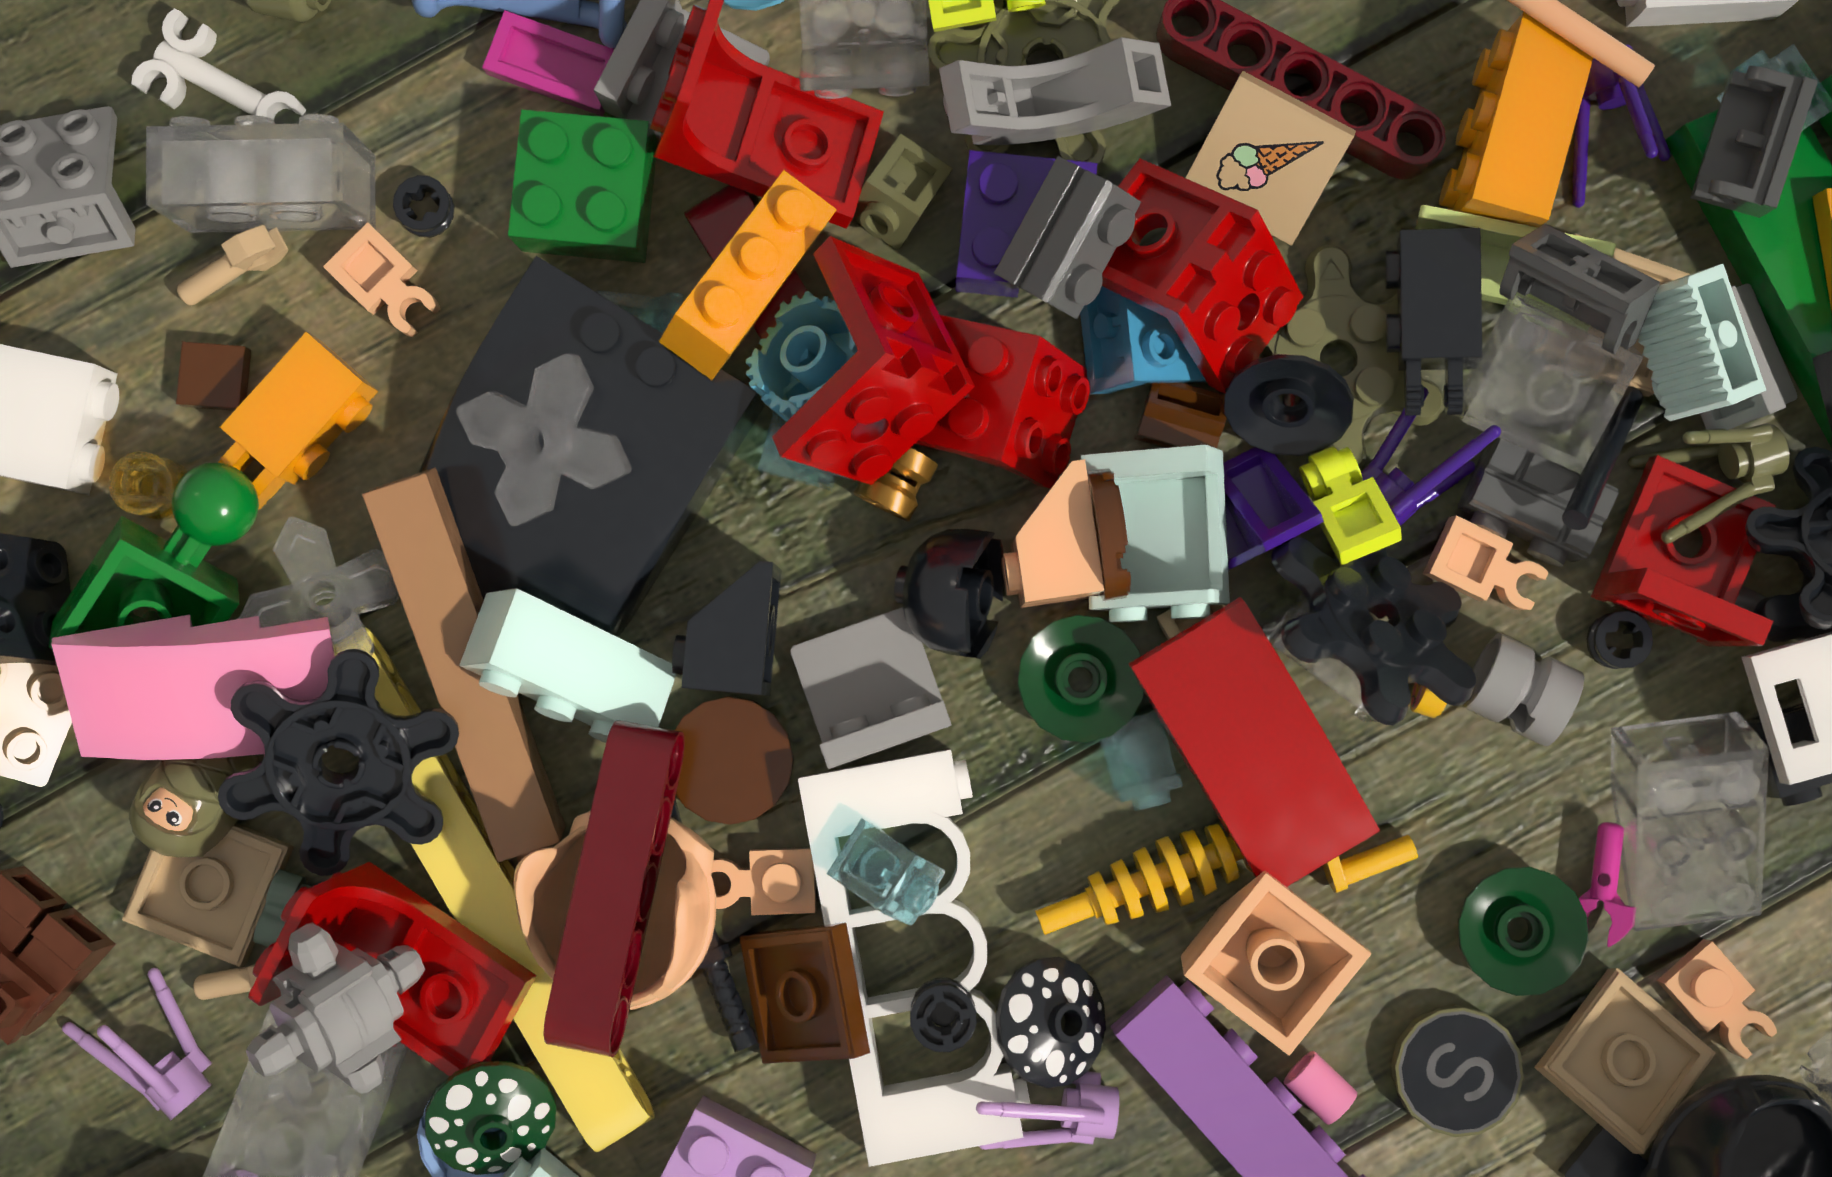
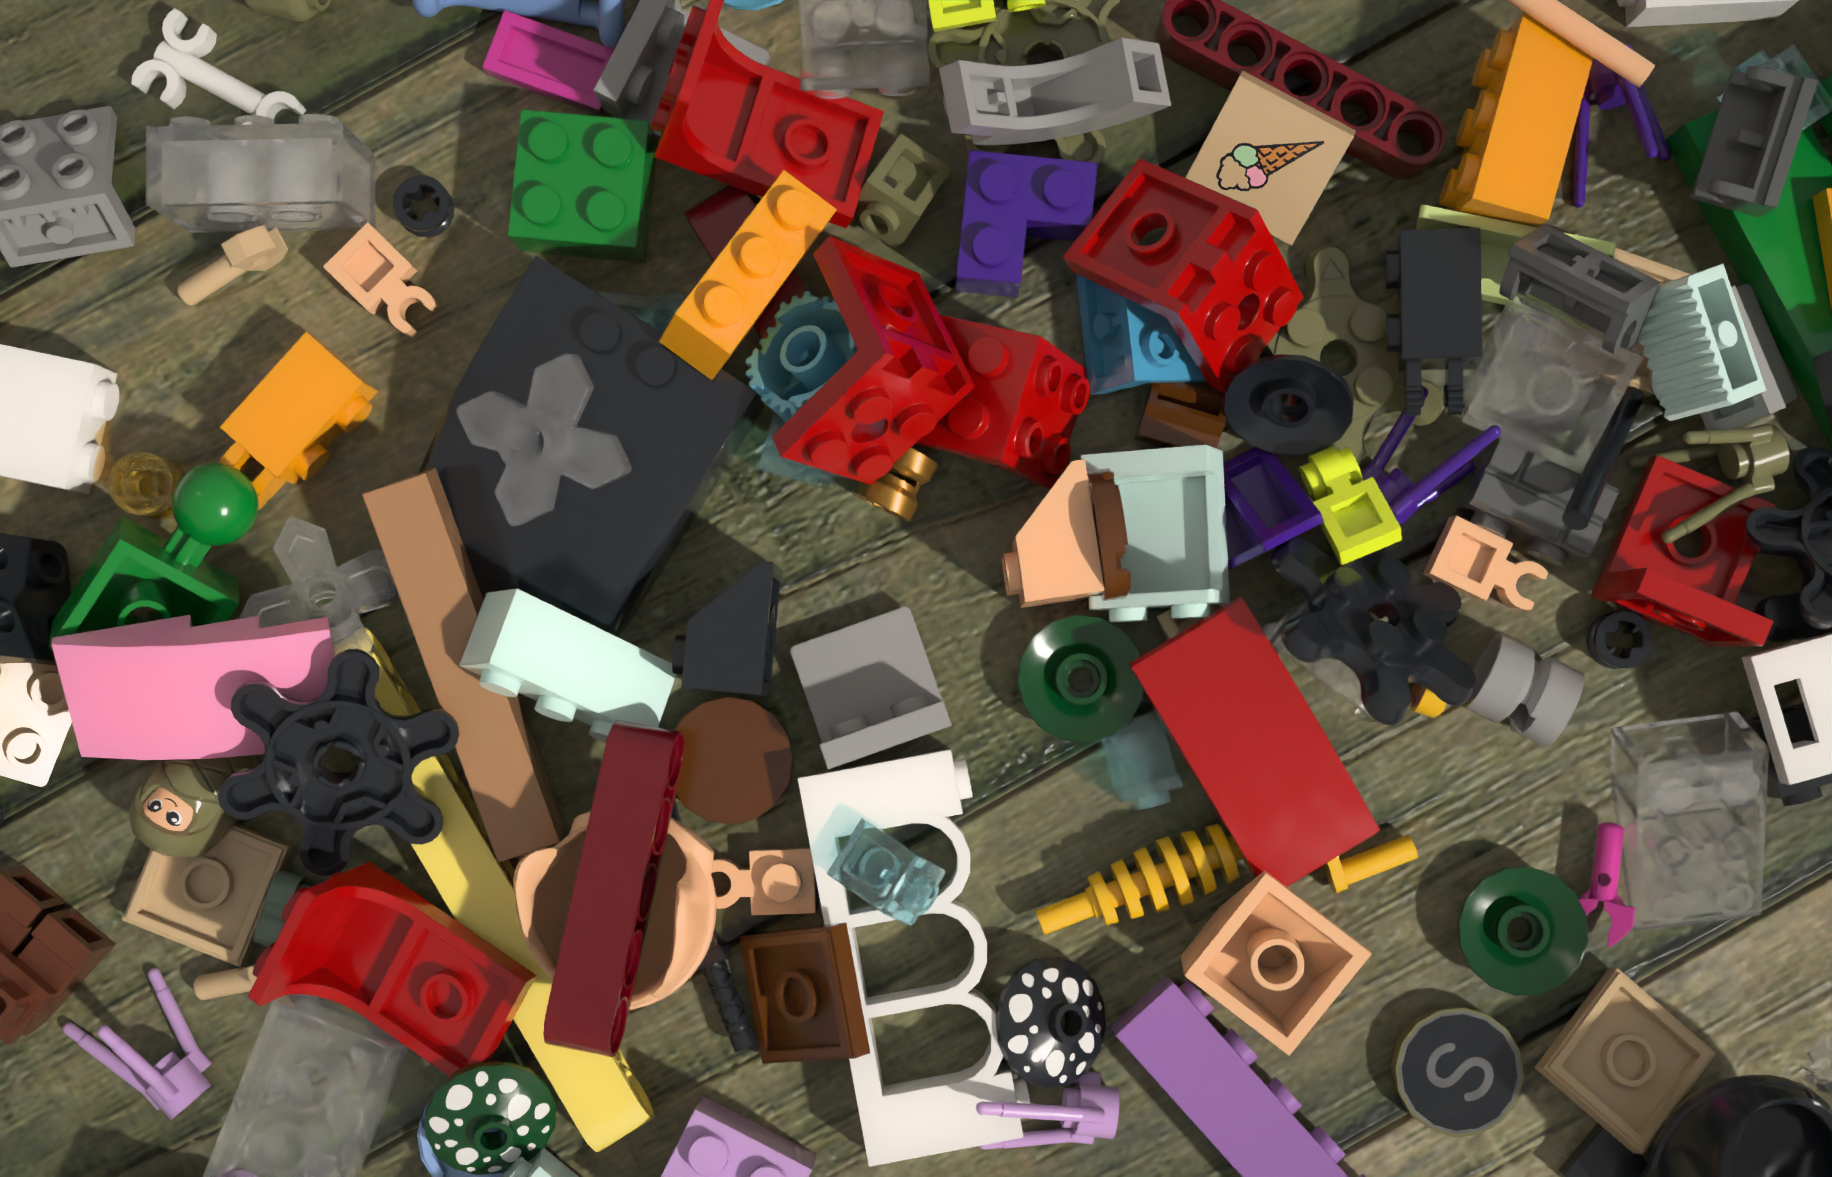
reddish brown tile [176,341,251,411] -> none
light grey piece [246,923,425,1094] -> none
black cylinder [894,529,1005,659] -> none
black wheel [910,978,976,1052] -> none
dark grey brick [994,156,1141,319] -> none
bright pink hinge [1284,1051,1358,1125] -> none
light nougat plate [1656,939,1777,1059] -> none

